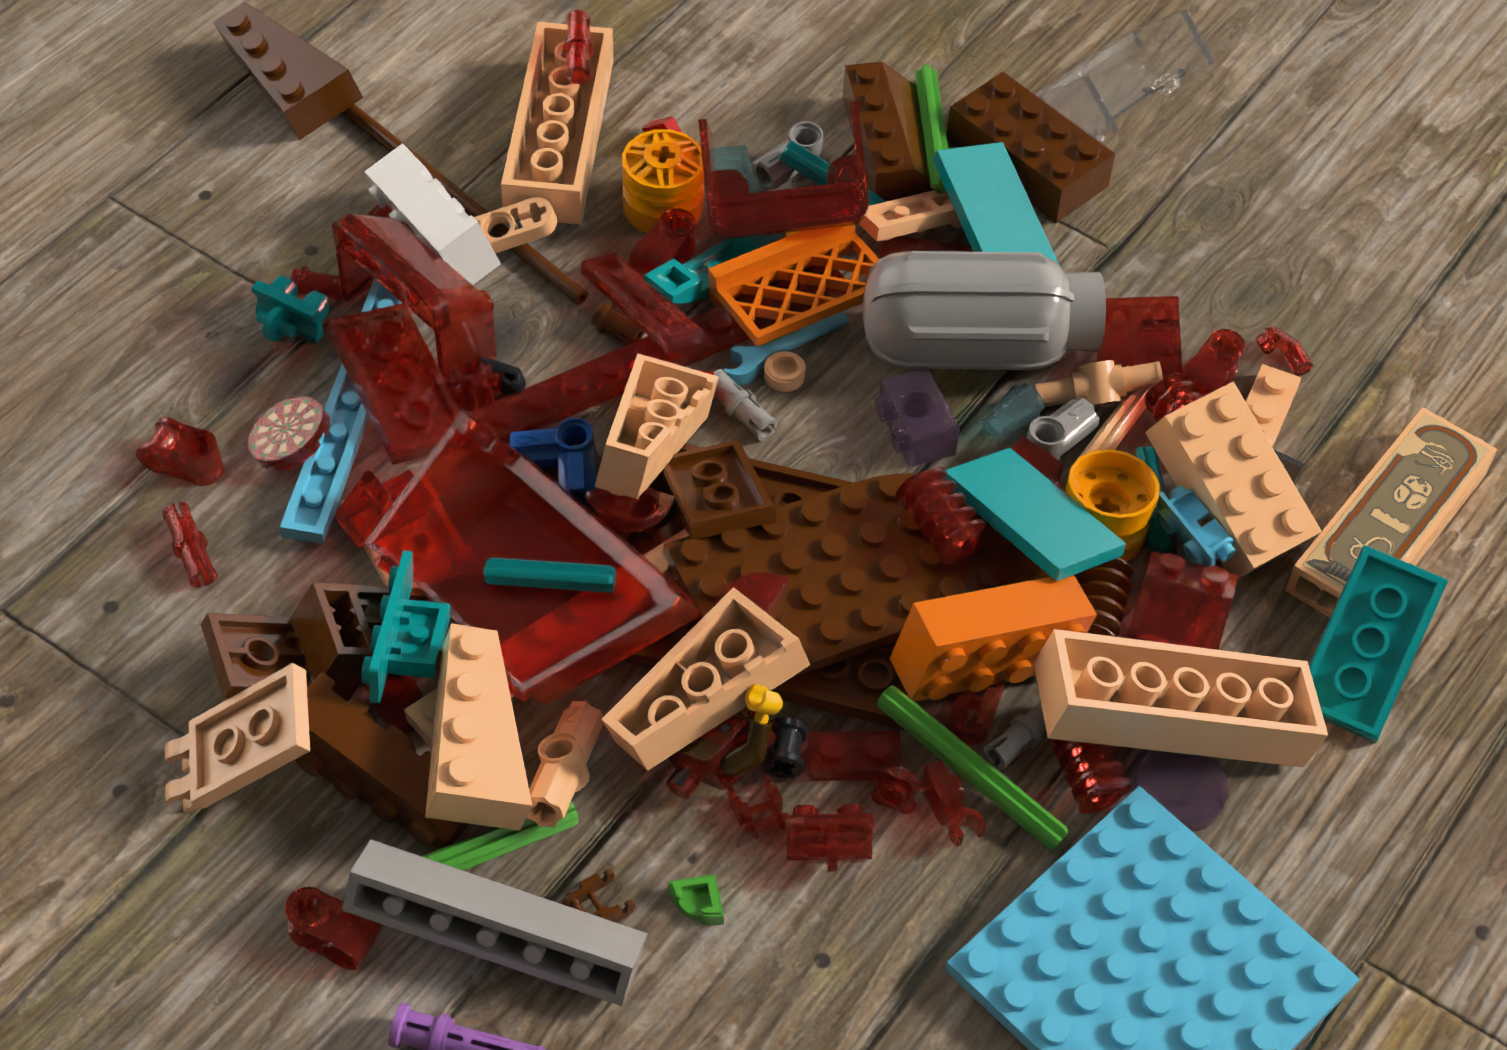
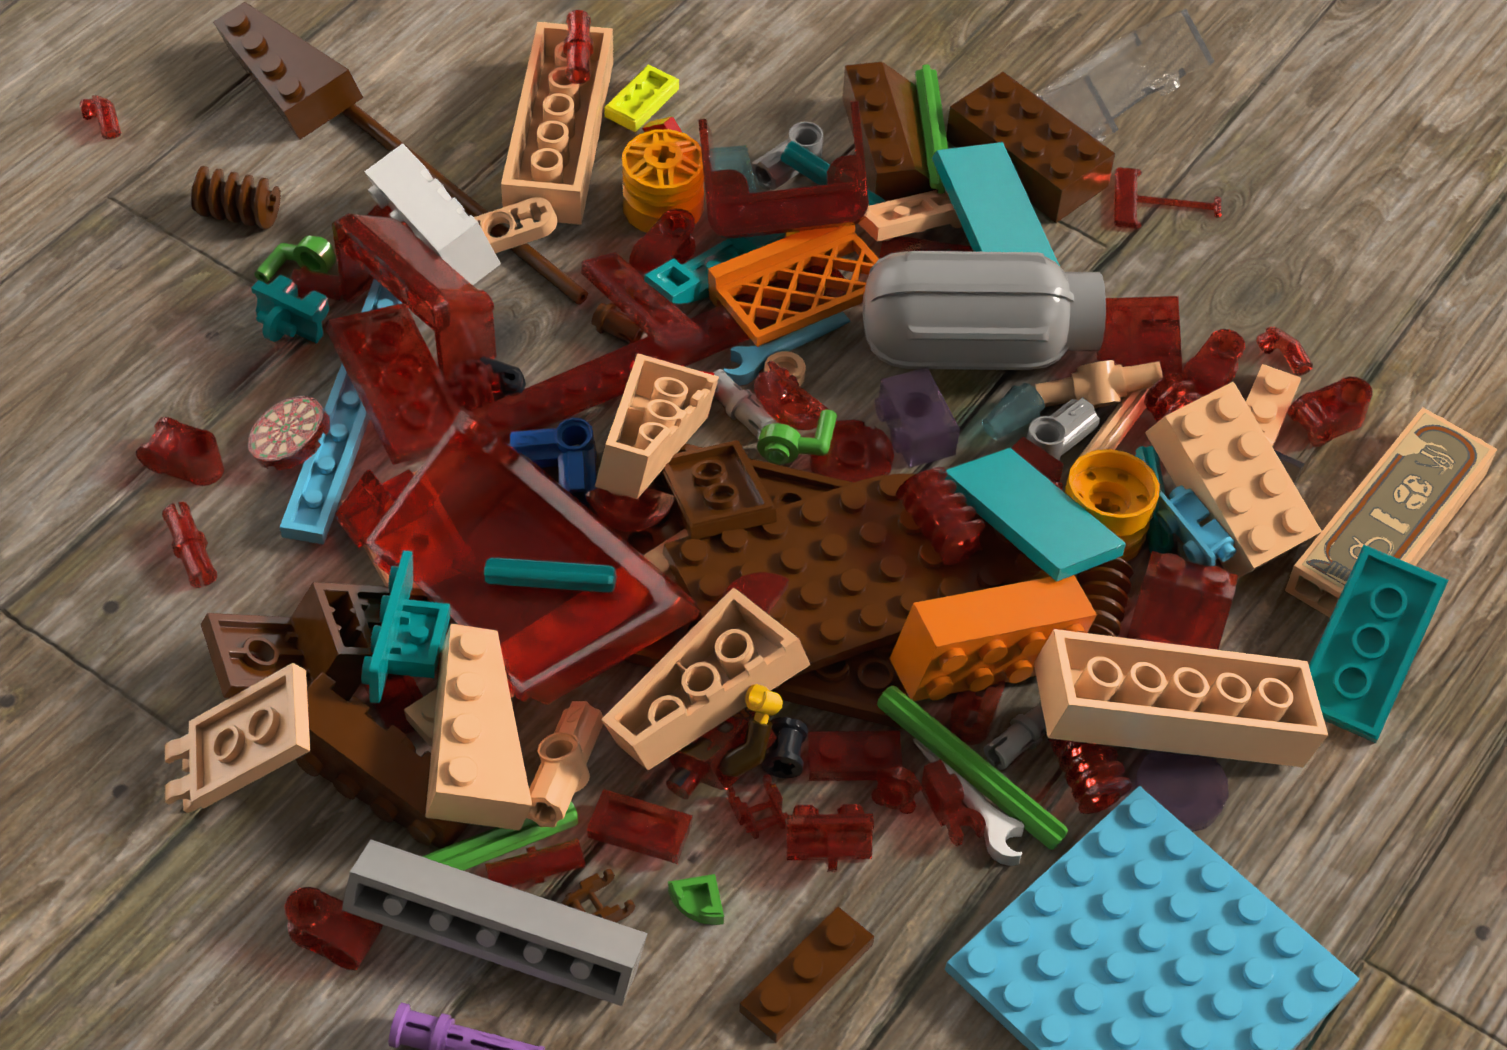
none -> clear red arm [79,95,121,139]
none -> reddish brown piece [191,166,281,229]
none -> bright green plate [254,235,336,283]
none -> clear red pin [485,837,586,887]
none -> clear red plate [587,789,693,864]
none -> neon yellow plate [604,64,679,133]
none -> reddish brown plate [739,906,874,1043]
none -> clear red hat [754,360,829,430]
none -> bright green plate [757,410,837,465]
none -> clear red tile [809,419,894,483]
none -> white piece [913,738,1024,866]
none -> clear red piece [1114,167,1222,229]
none -> clear red piece [1288,376,1373,447]

